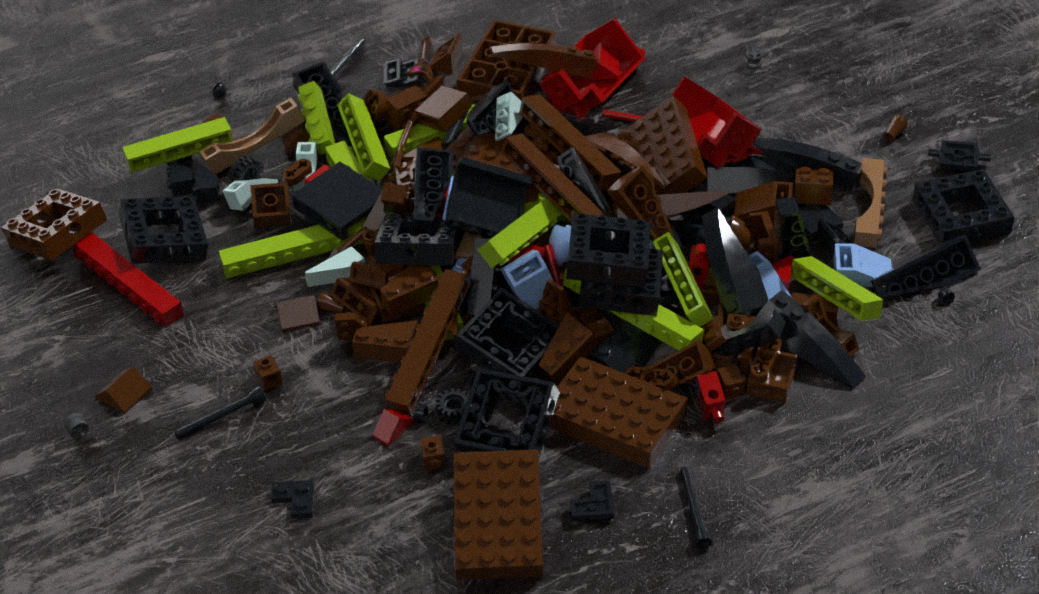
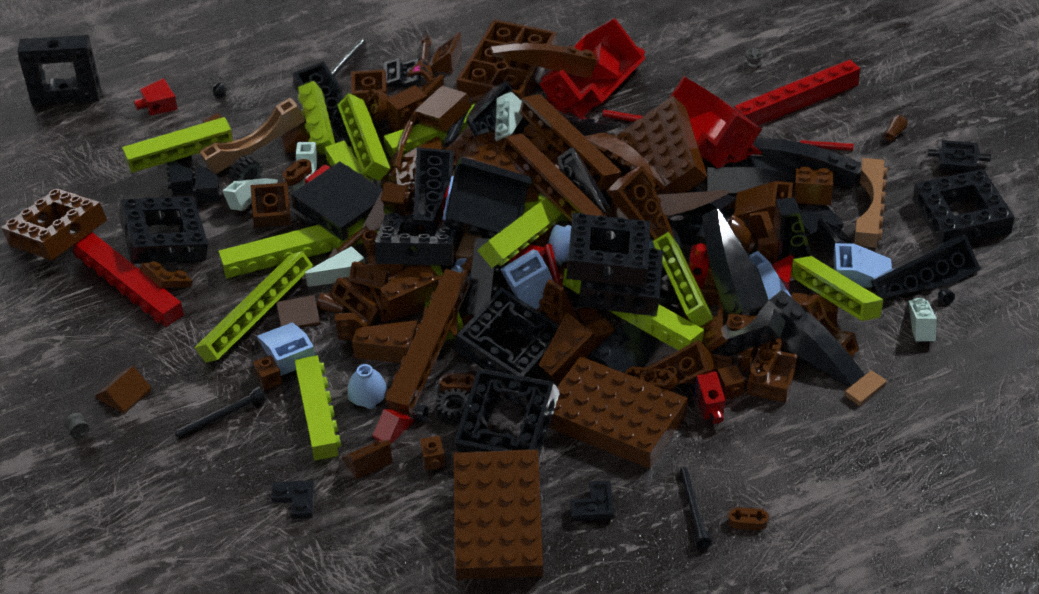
none -> black brick [17,35,101,106]
none -> red torso [133,78,178,115]
none -> reddish brown plate [140,262,193,288]
none -> lime brick [194,251,313,363]
none -> light blue slope [257,322,315,376]
none -> lime brick [295,355,341,460]
none -> reddish brown slope [342,440,393,480]
none -> light blue piece [348,364,387,409]
none -> reddish brown brick [351,69,387,99]
none -> reddish brown beam [439,373,475,394]
none -> reddish brown beam [728,507,769,530]
none -> red brick [734,60,860,126]
none -> red bar [800,140,854,151]
none -> medium nougat tile [845,370,887,406]
none -> light aqua slope [908,298,937,341]

